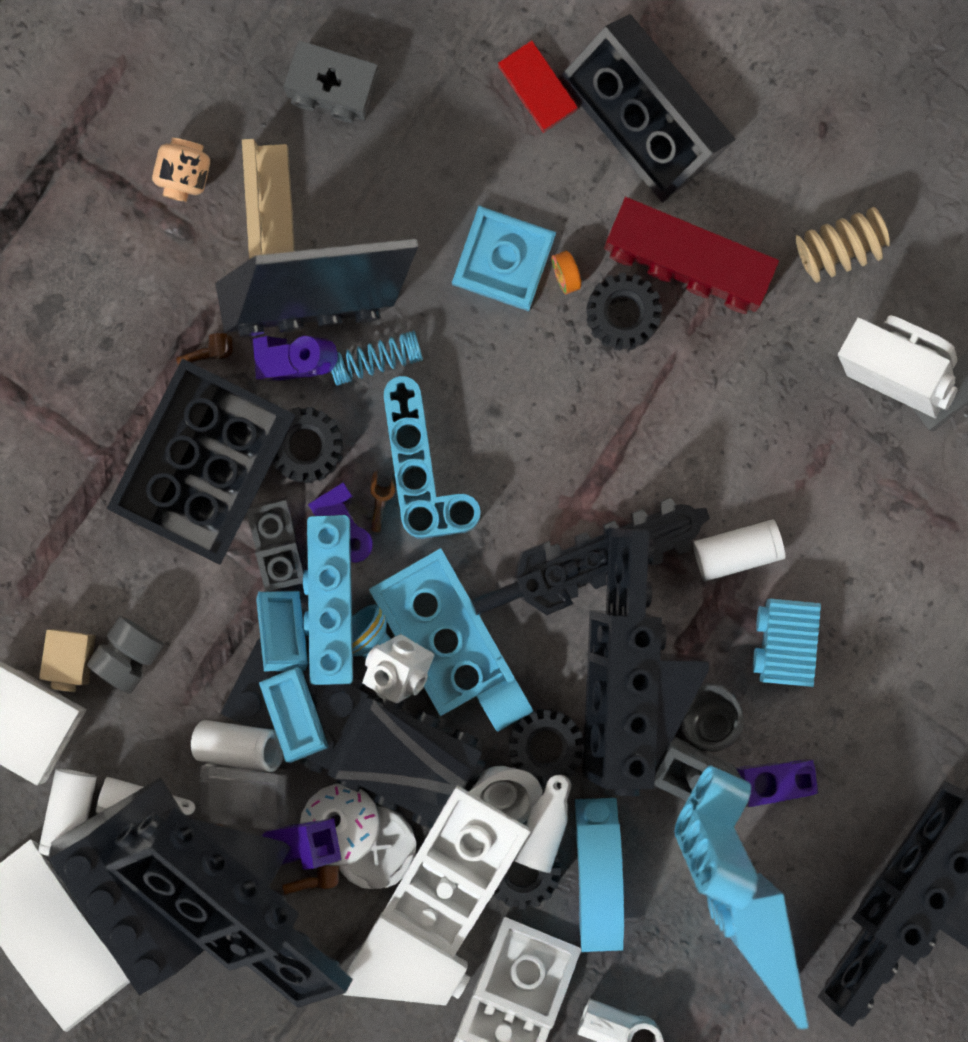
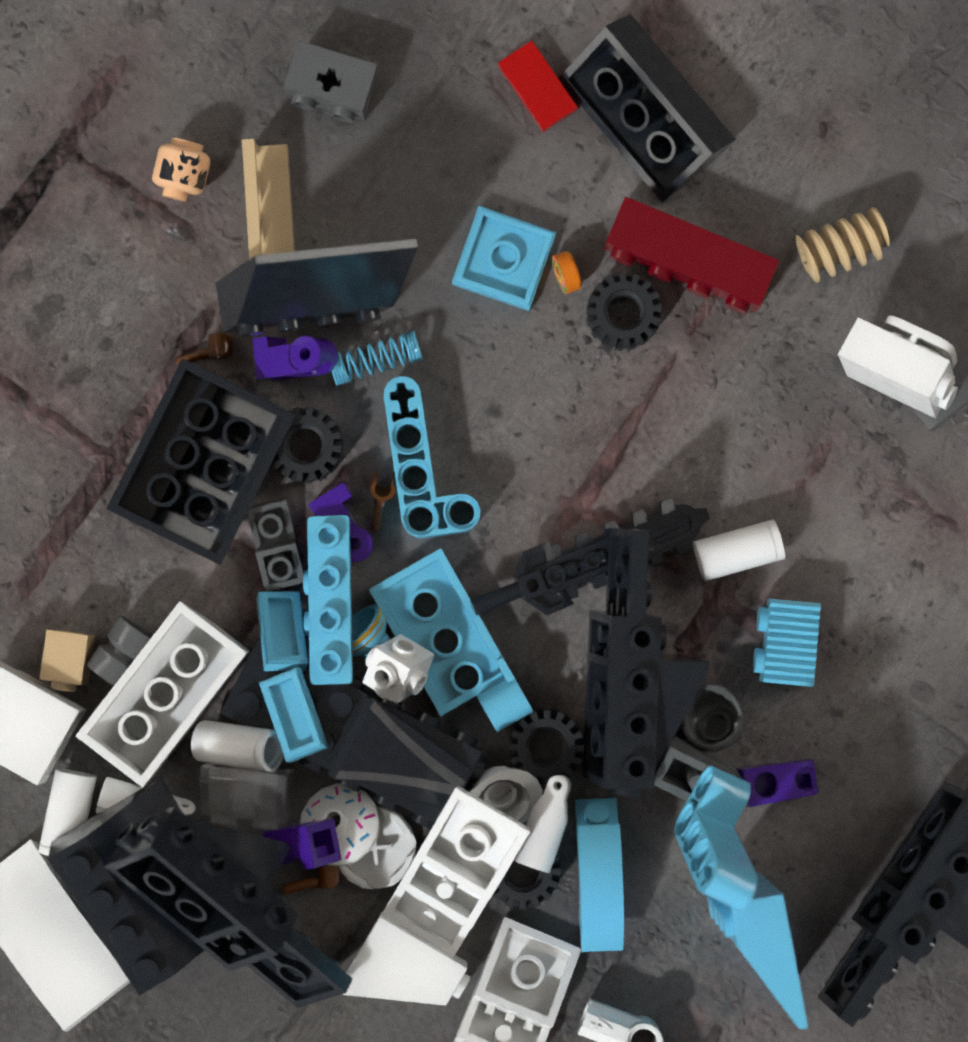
none -> white slope [76,601,250,788]

